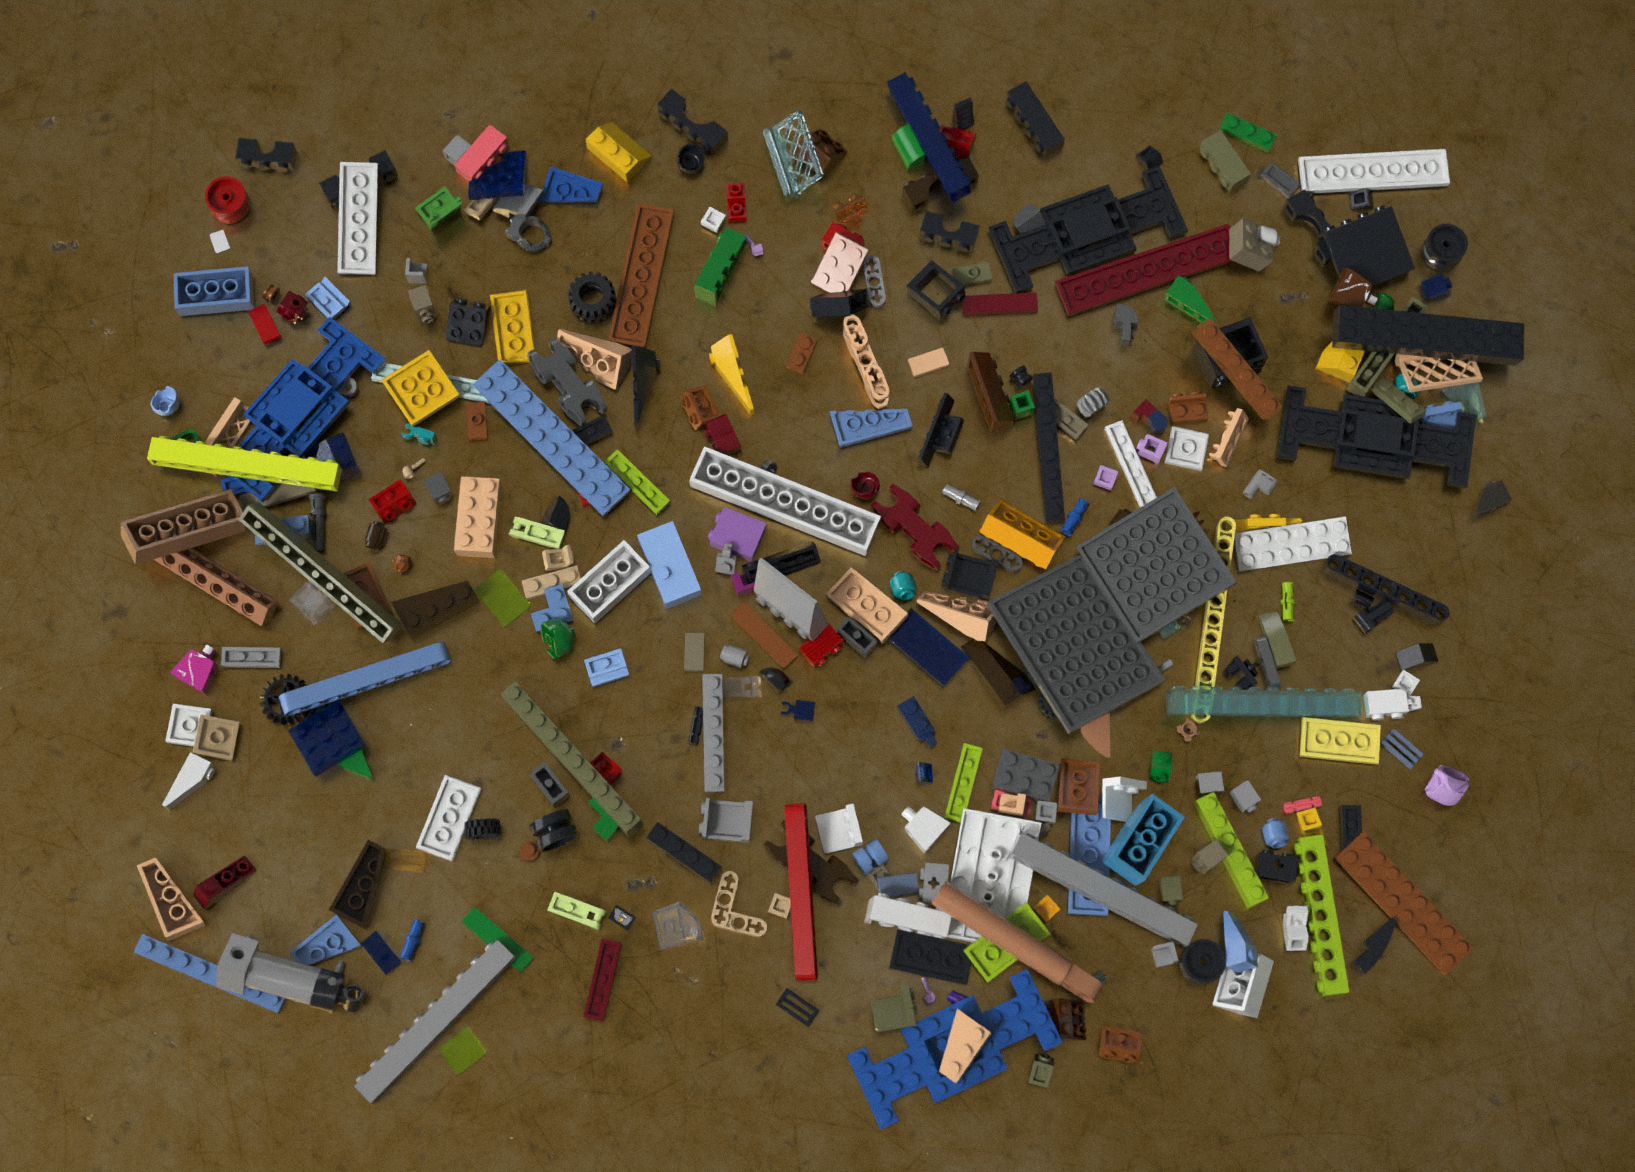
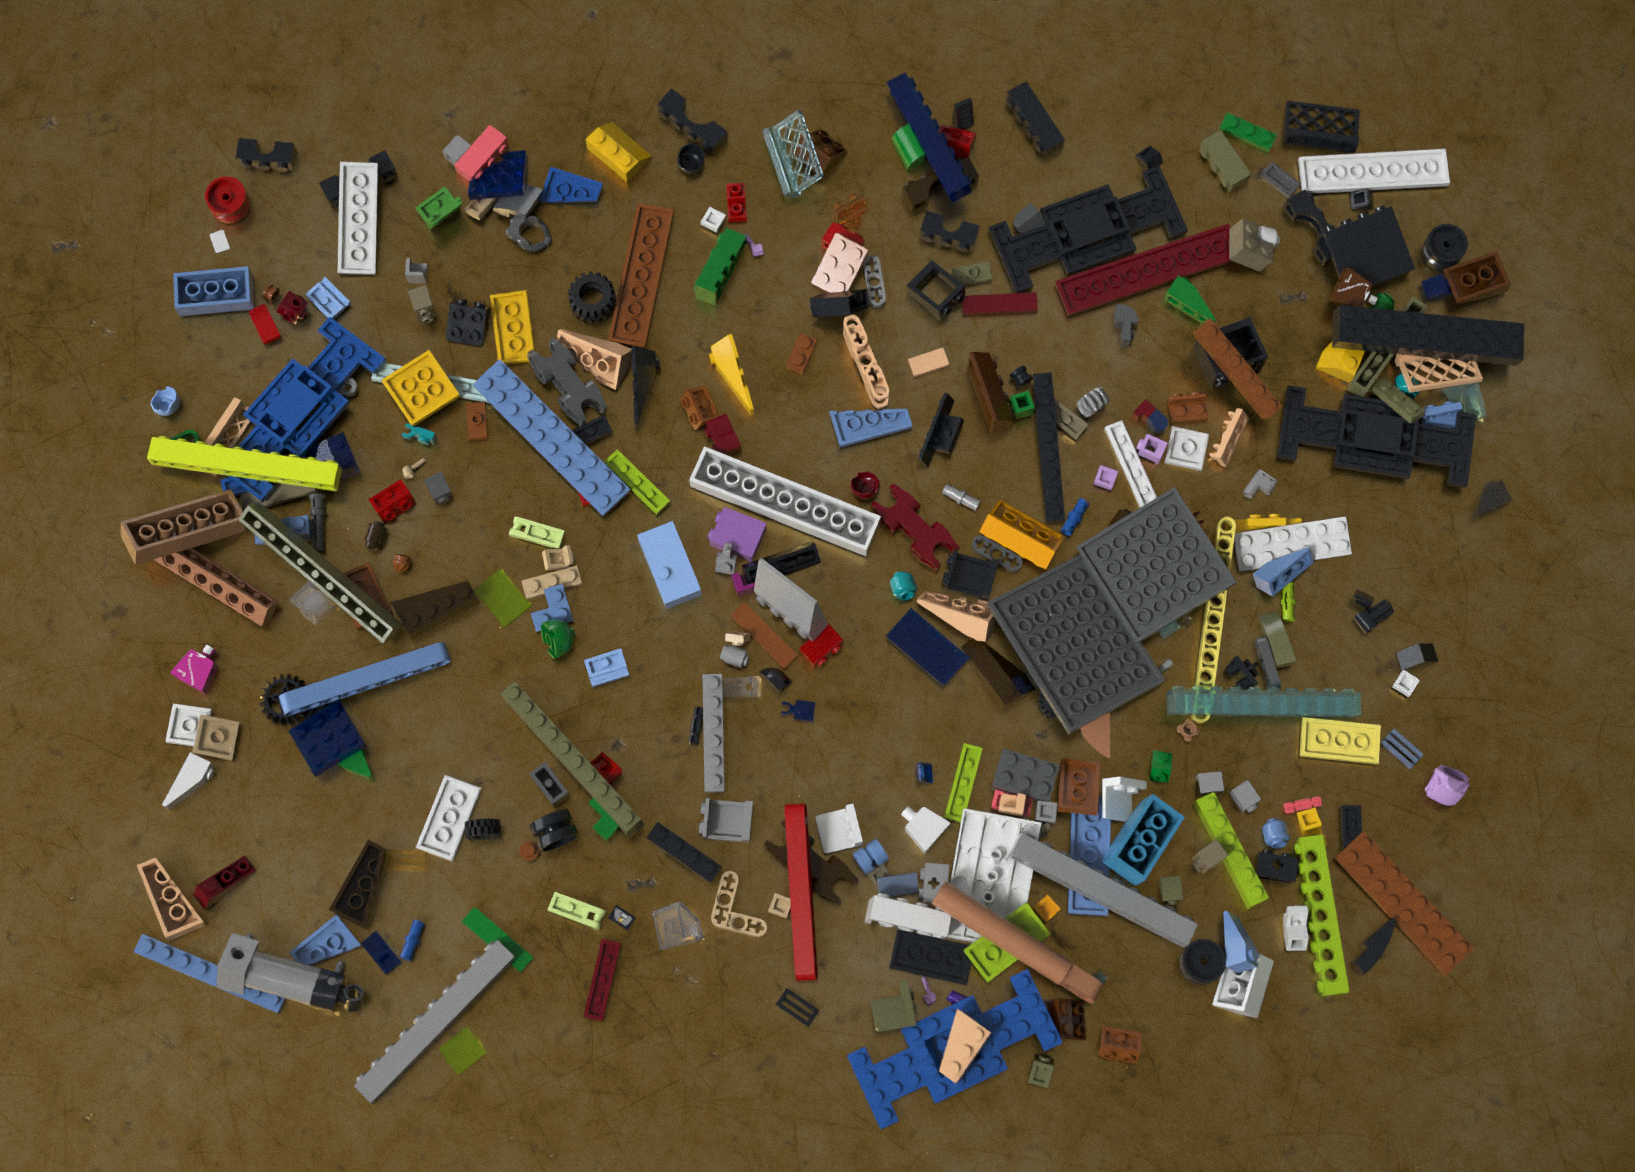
light grey plate [221,647,282,668] -> none
light nougat brick [454,476,502,558] -> none
black brick [541,495,570,531] -> none
white brick [567,540,651,624] -> none
dark tan tile [684,633,705,672] -> none
dark grey hinge [760,460,777,474] -> none
light nougat plate [826,567,909,643] -> none
dark grey brick [837,616,878,658] -> none
dark blue hinge [897,696,937,749] -> none
light grey panel [1151,942,1178,968] -> none
black beam [1323,554,1450,625] -> none
white hinge [1363,689,1422,721] -> none
none -> tan plate [725,631,751,646]
none -> medium blue slope [1253,548,1314,597]
none -> black fence [1282,101,1360,153]
none -> reddish brown slope [1443,251,1511,303]

